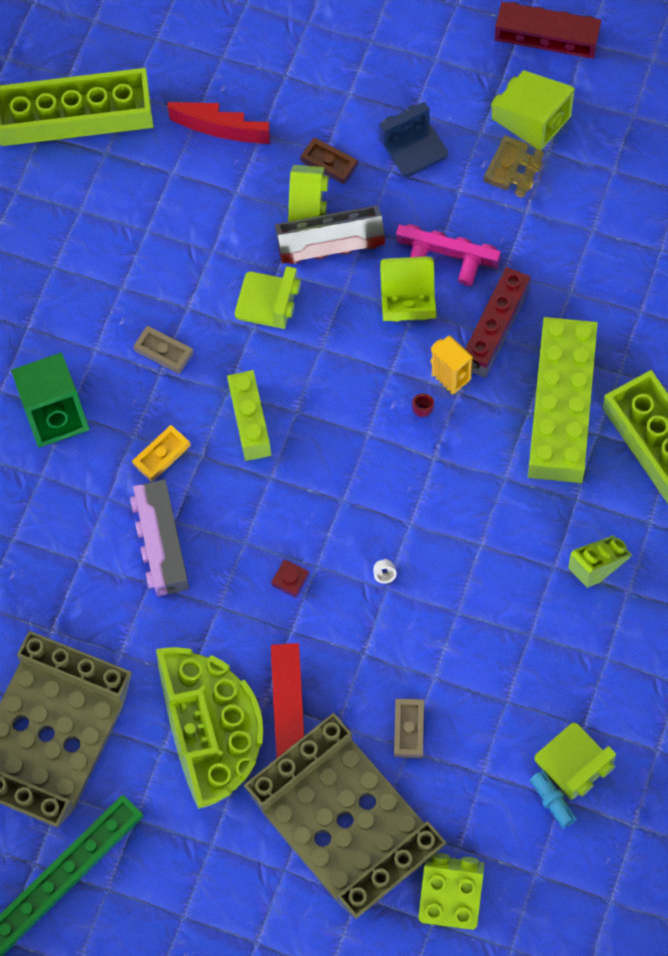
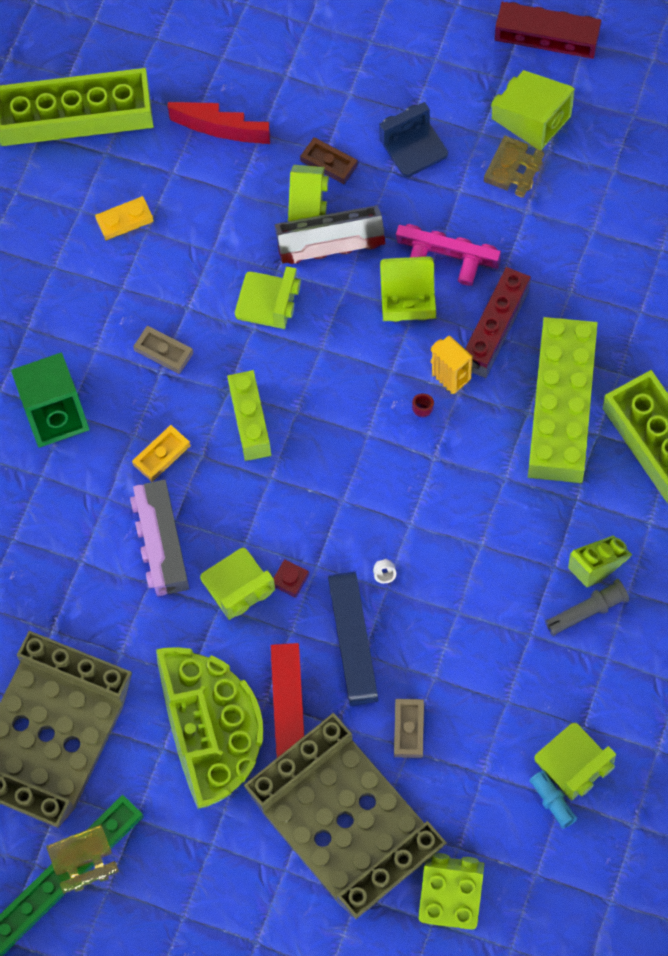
none -> clear yellow plate [46,824,119,894]
none -> yellow plate [95,196,154,241]
none -> lime bracket [200,548,275,620]
none -> dark blue beam [328,571,378,706]
none -> dark grey pin [545,579,629,636]

